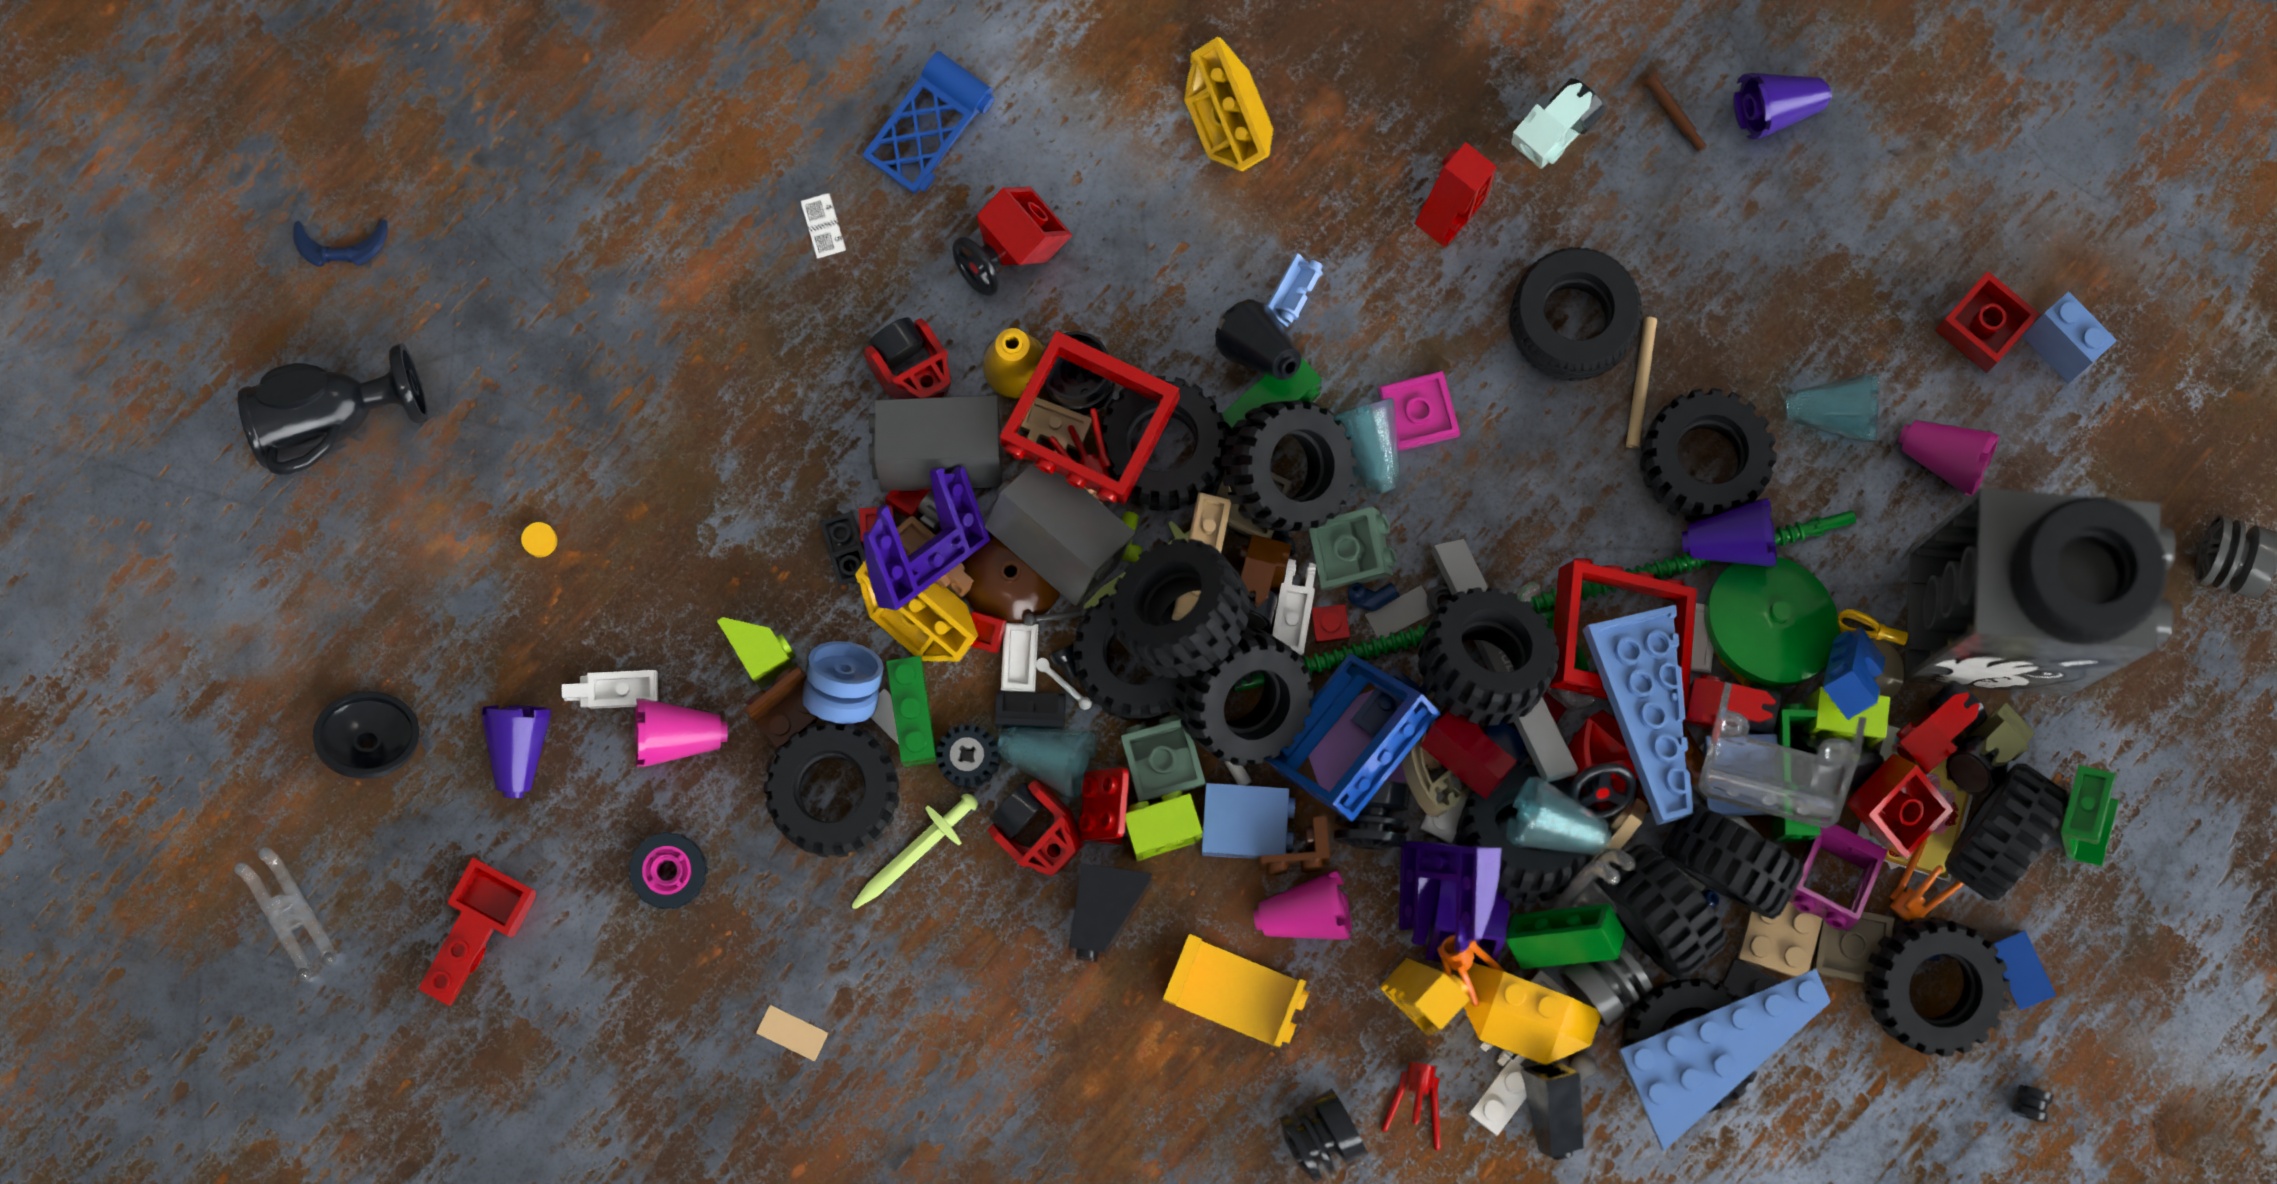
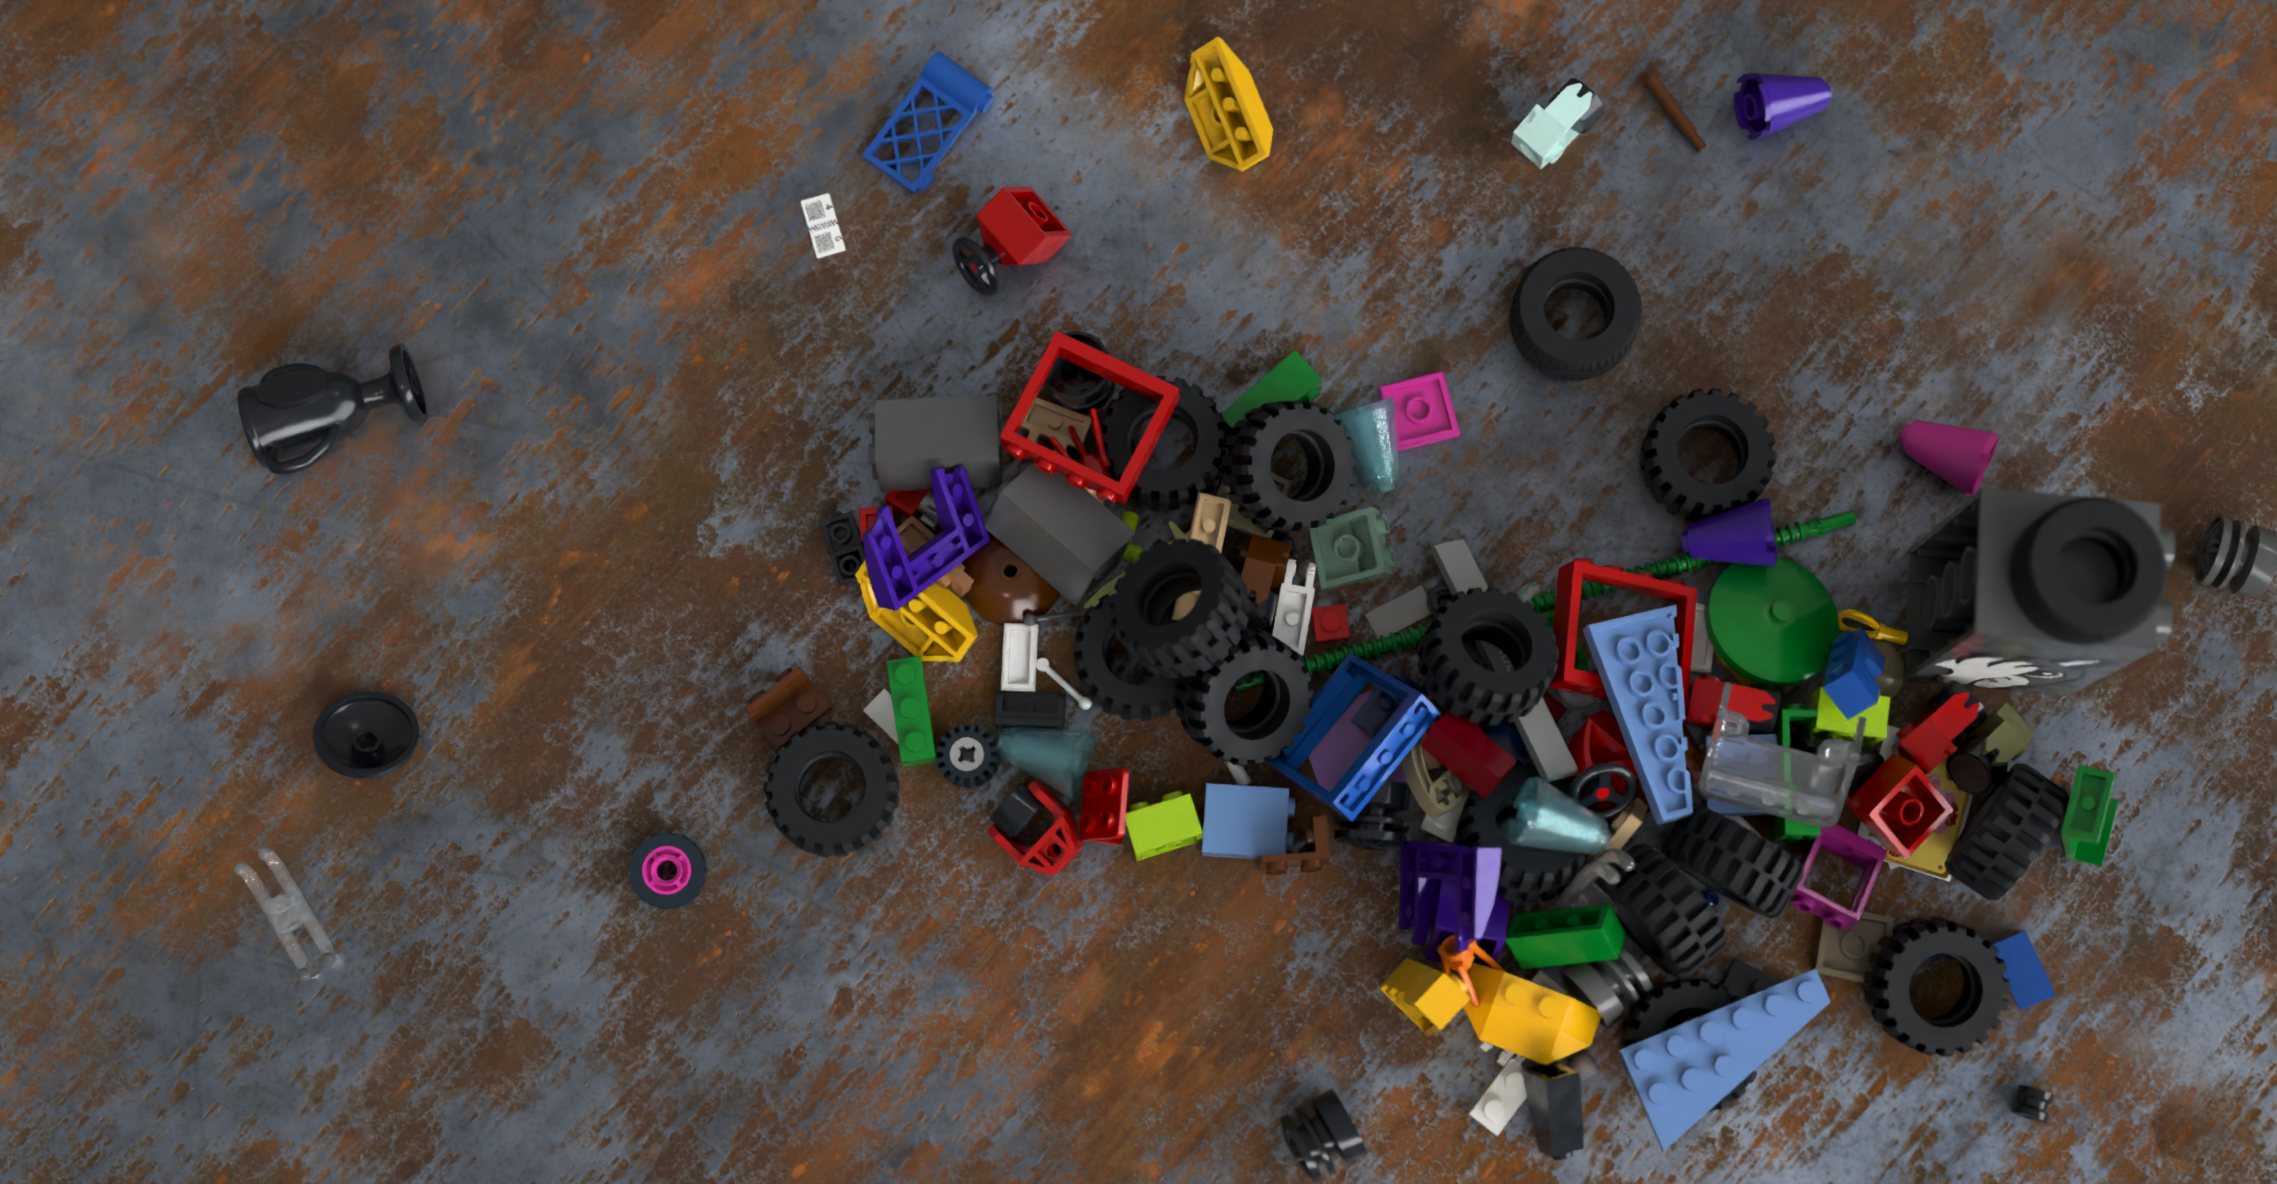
dark blue piece [293,219,388,267] -> none
red plate [418,857,536,1006] -> none
dark purple cone [481,705,551,798] -> none
yellow tile [521,522,557,557] -> none
white hinge [562,670,658,709] -> none
dark pink cone [635,698,728,767] -> none
lime slope [717,617,797,690] -> none
tan sticker [756,1005,829,1061] -> none
medium blue wheel [802,641,884,724] -> none
yellowish green sword [852,793,978,909] -> none
red piece [863,317,951,399] -> none
red plate [971,610,1007,653] -> none
yellow cone [983,328,1045,399] -> none
black piece [1049,644,1077,680] -> none
black slope [1069,863,1152,962] -> none
sand green plate [1121,715,1206,803] -> none
yellow panel [1163,934,1309,1048] -> none
black cone [1215,299,1301,380] -> none
dark pink cone [1253,870,1352,940] -> none
light blue hinge [1267,253,1323,327] -> none
dark blue arm [1348,583,1400,612] -> none
red plant [1381,1062,1441,1151] -> none
red wedge [1414,142,1497,248] -> none
tan piece [1626,317,1657,449] -> none
tan plate [1737,902,1823,977] -> none
clear light blue cone [1787,374,1879,442] -> none
orange plant [1889,839,1964,922] -> none
red brick [1935,271,2040,373] -> none
medium blue brick [2022,291,2117,384] -> none

